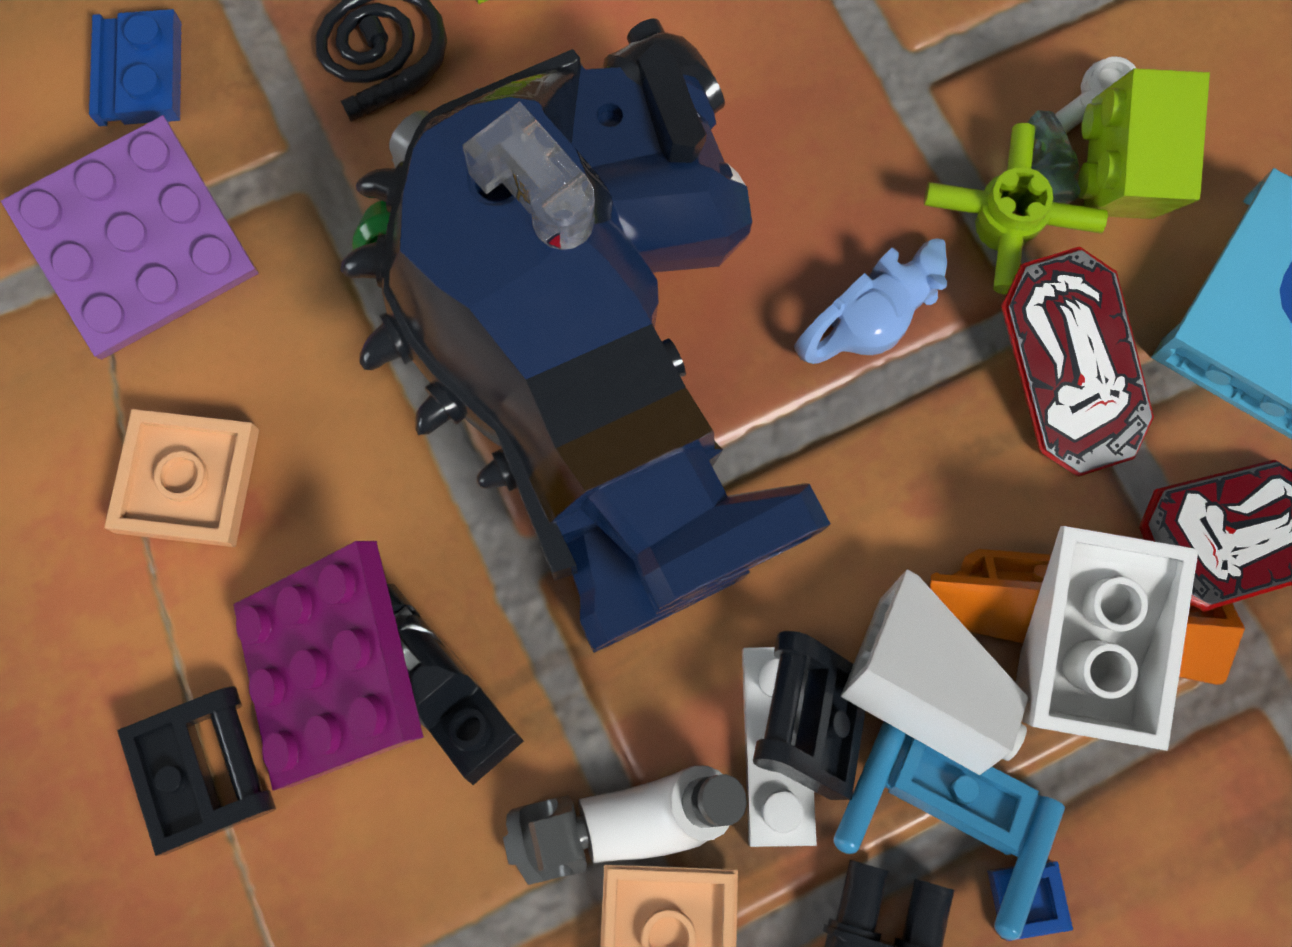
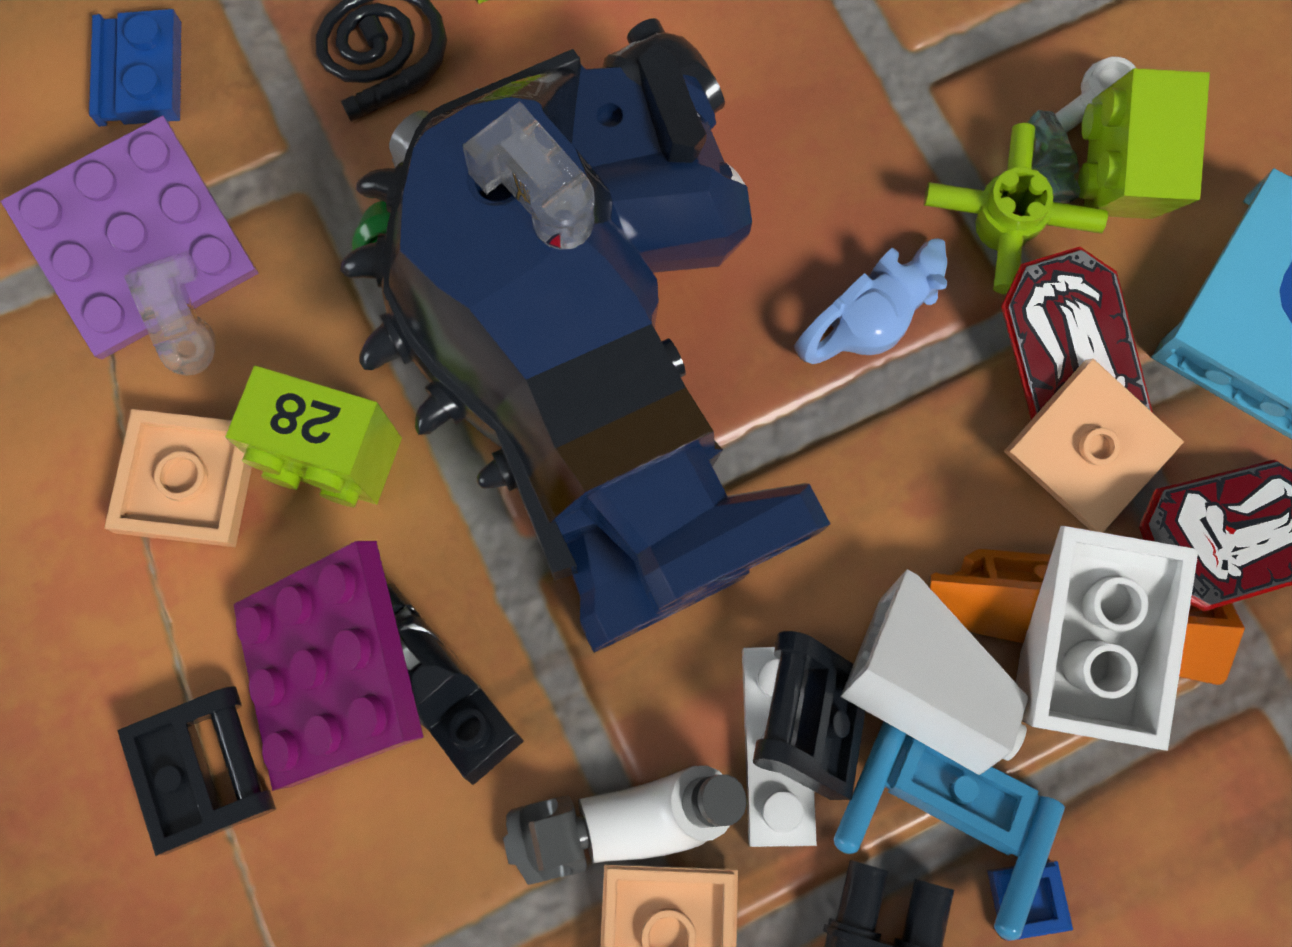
none -> clear leg [124,250,216,376]
none -> lime brick [225,365,402,507]
none -> light nougat plate [1004,359,1184,533]

